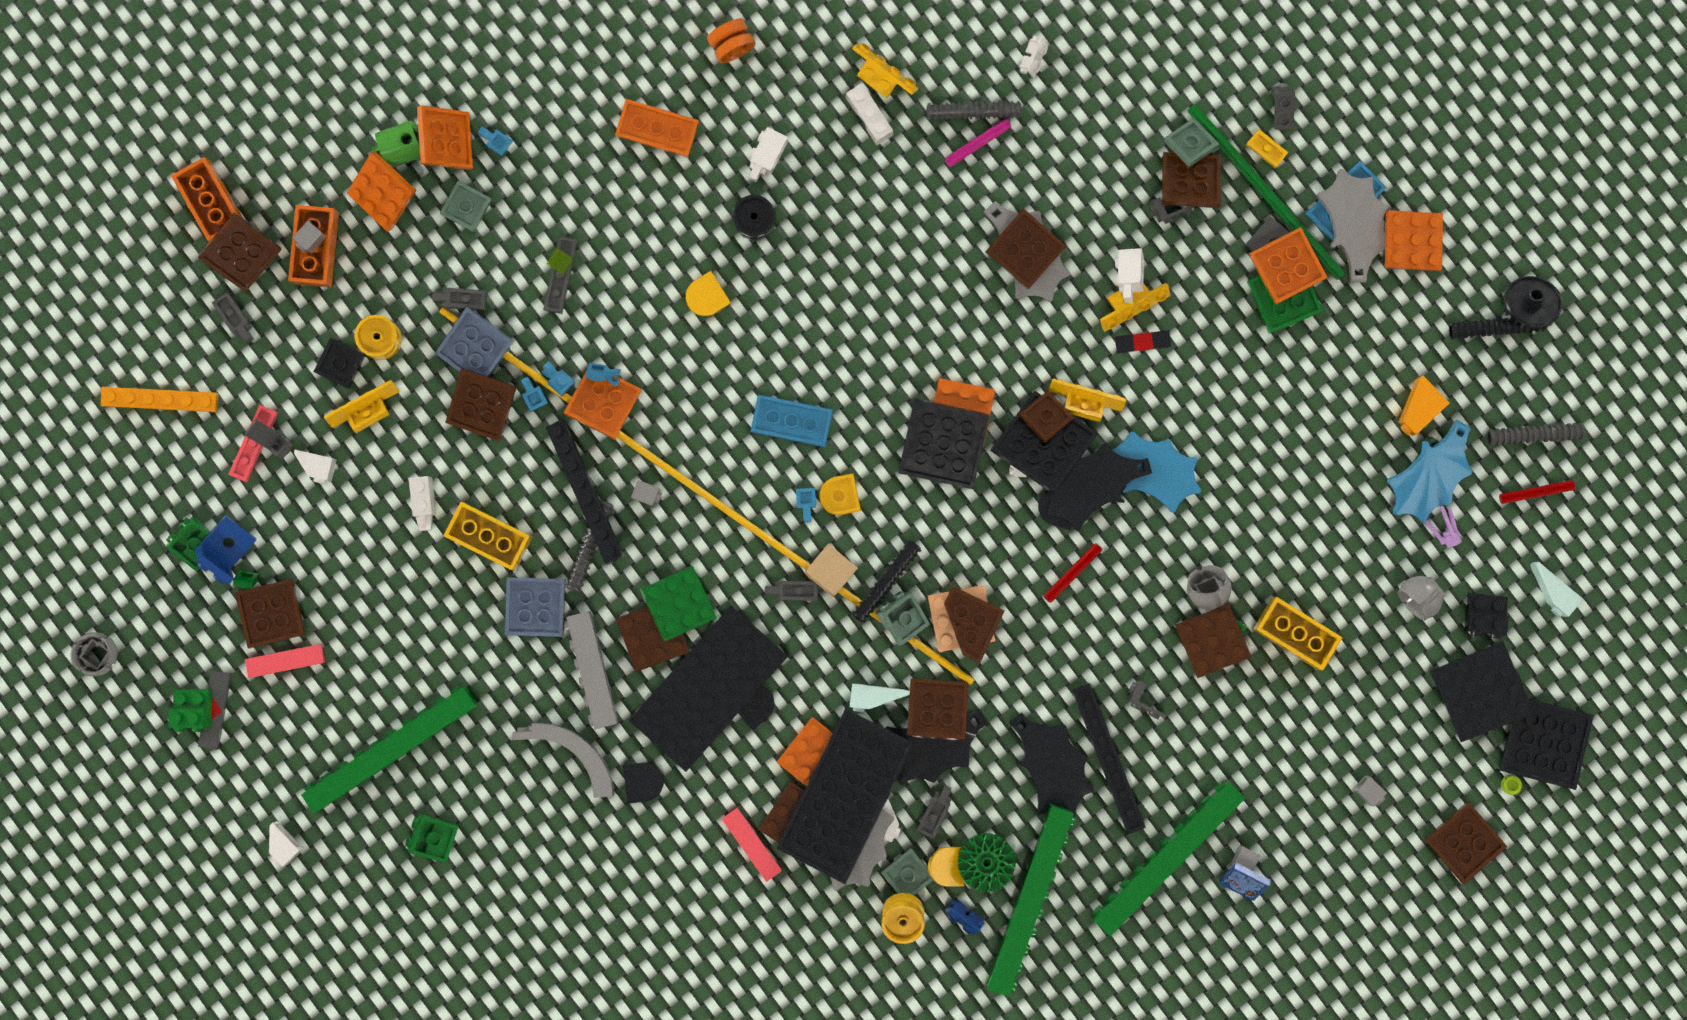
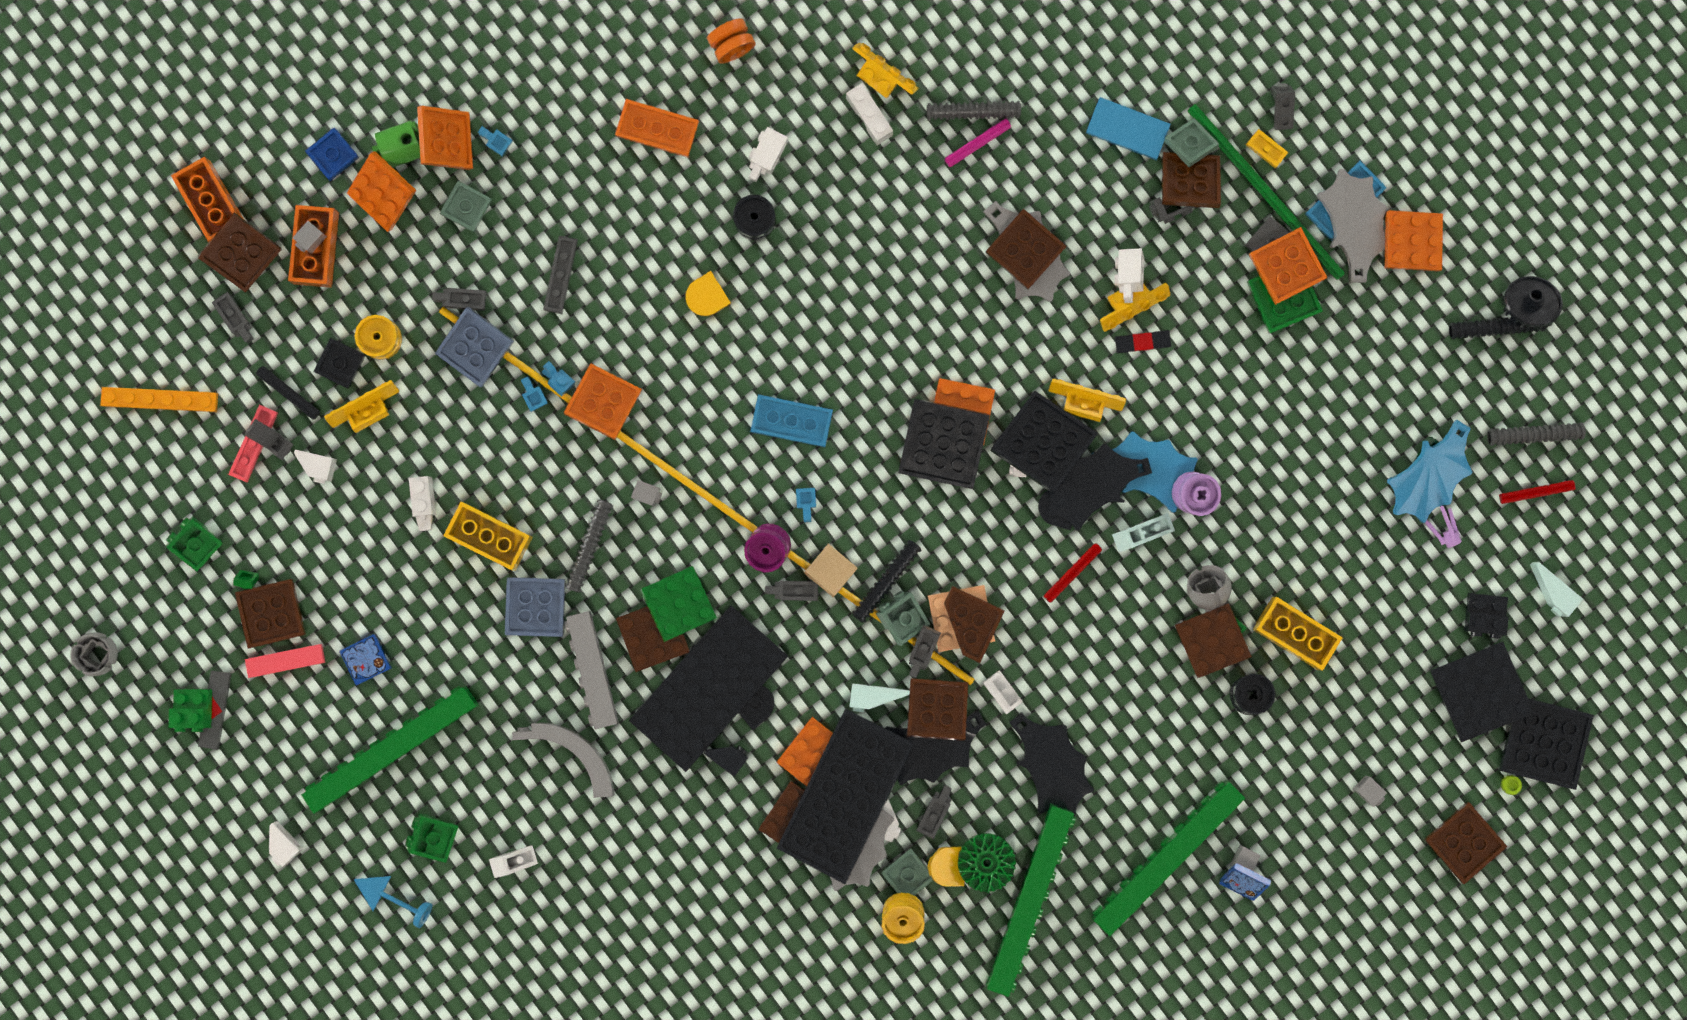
blue bracket [195,515,257,585] -> none
reddish brown plate [445,368,517,441] -> none
black plate [546,419,624,565] -> none
clear neon green tile [547,248,573,275] -> none
dark azure plate [586,362,621,386] -> none
black tile [623,762,664,804] -> none
coral tile [722,807,782,882] -> none
yellow tile [819,473,861,515] -> none
blue hinge [944,899,984,935] -> none
white hinge [1019,36,1048,78] -> none
reddish brown tile [1019,390,1074,443] -> none
black plate [1071,683,1146,835] -> none
dark grey bracket [1128,680,1166,719] -> none
light grey piece [1397,576,1446,621] -> none
light orange slope [1399,375,1449,436] -> none
none -> black axle [256,366,320,420]
none -> blue tile [305,127,360,181]
none -> tile [339,634,392,685]
none -> dark azure piece [354,876,433,928]
none -> white slope [489,845,538,878]
none -> black slope [703,745,749,777]
none -> magenta wheel [744,524,791,572]
none -> dark grey hinge [909,625,941,678]
none -> white hinge [982,670,1022,714]
none -> dark azure tile [1086,97,1171,160]
none -> light aqua slope [1112,513,1175,552]
none -> lavender wheel [1172,471,1221,516]
none -> black wheel [1230,674,1275,715]

